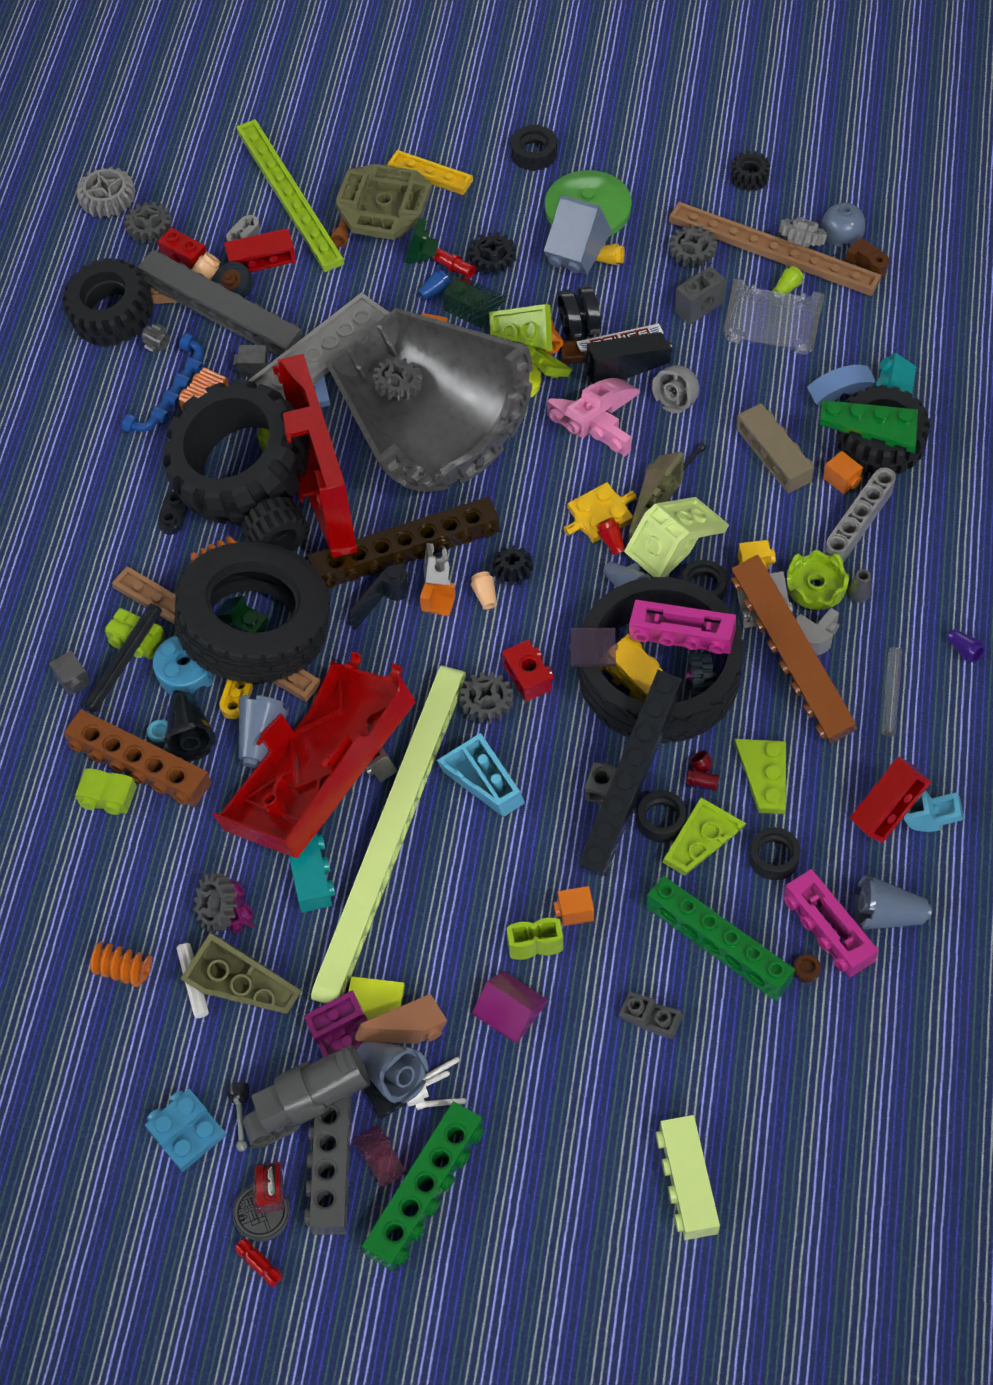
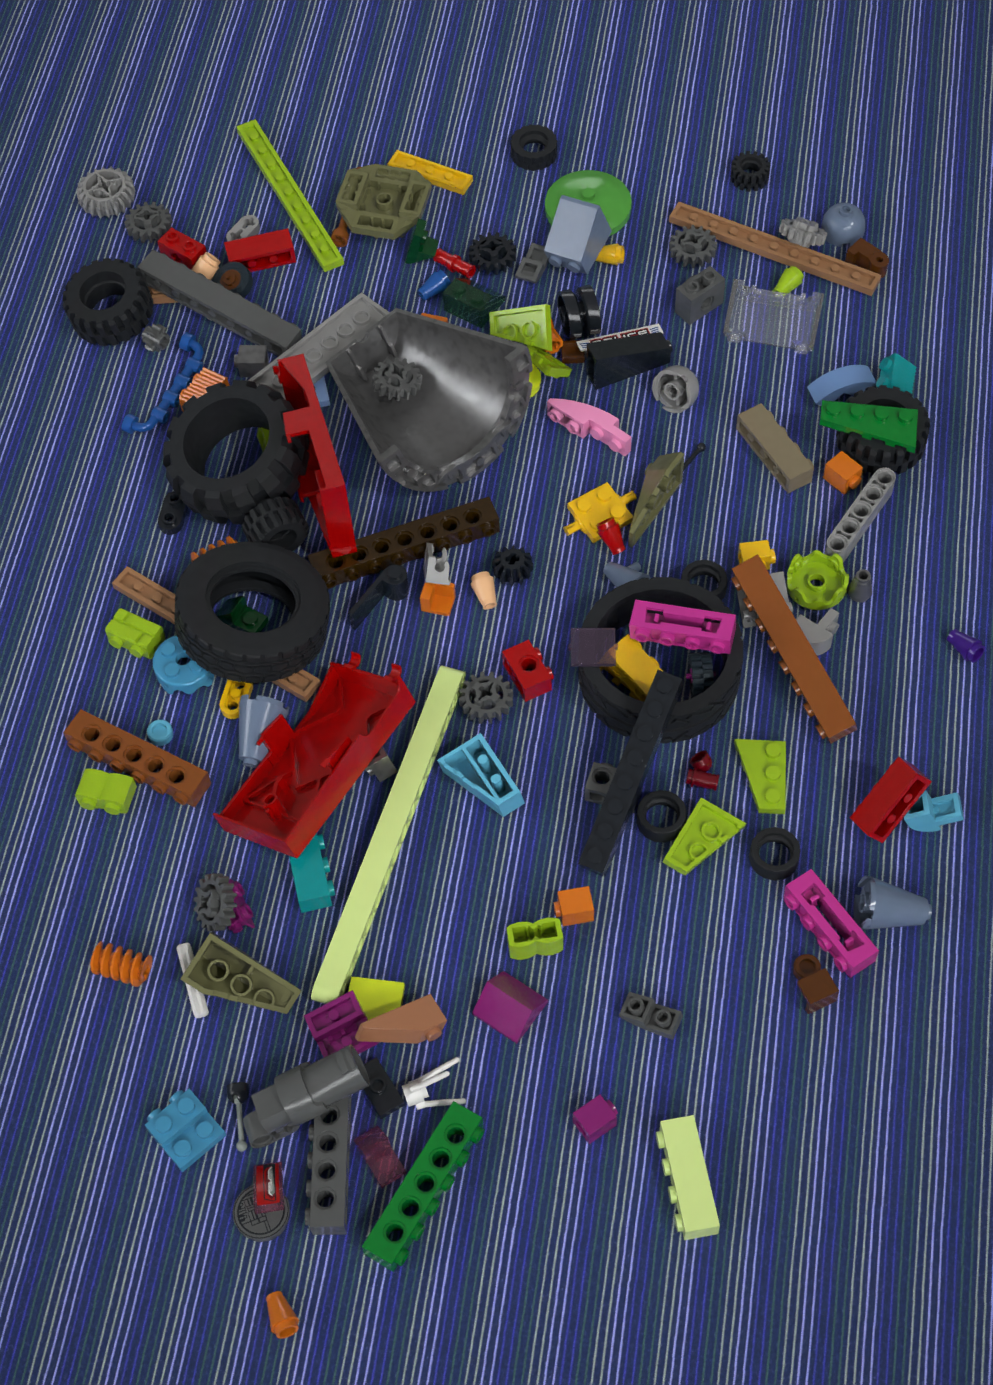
flat silver brick [49,651,91,696] -> none
black axle [84,603,162,712] -> none
black cone [164,692,216,761] -> none
red axle [235,1238,283,1287] -> none
sand blue cone [357,1040,428,1103] -> none
bright pink slope [565,378,640,426] -> none
yellowish green bracket [624,497,729,577] -> none
green brick [646,876,795,1002] -> none
clear axle [881,647,903,737] -> none
none -> orange cone [266,1291,299,1339]
none -> dark grey slope [515,243,549,284]
none -> magenta brick [573,1094,618,1144]
none -> reddish brown panel [797,968,839,1014]

